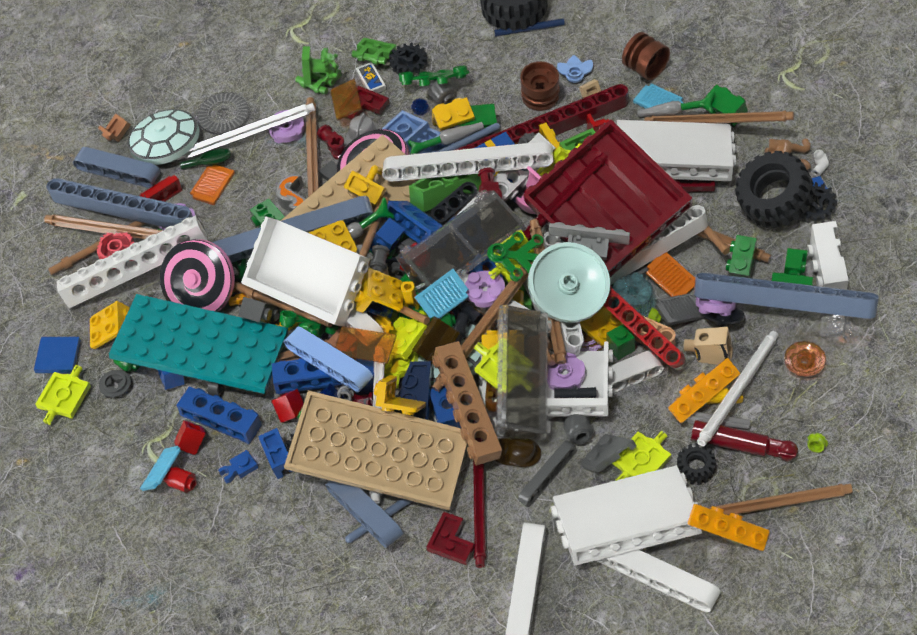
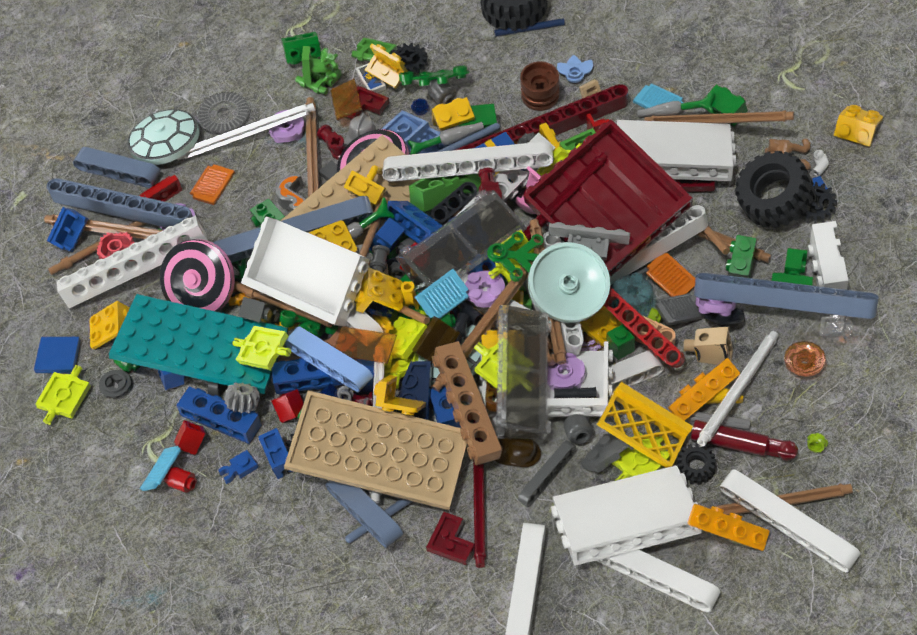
nougat bracket [98,114,131,142] -> none
dark green piece [180,148,231,170] -> none
copper wheel [622,32,670,80] -> none
none -> blue hinge [47,207,89,252]
none -> light grey gear [224,382,260,414]
none -> neon yellow plate [233,326,291,370]
none -> green brick [281,31,321,65]
none -> yellow bracket [365,44,407,89]
none -> yellow fence [597,382,693,468]
none -> white beam [719,469,860,572]
none -> yellow bracket [833,105,883,146]

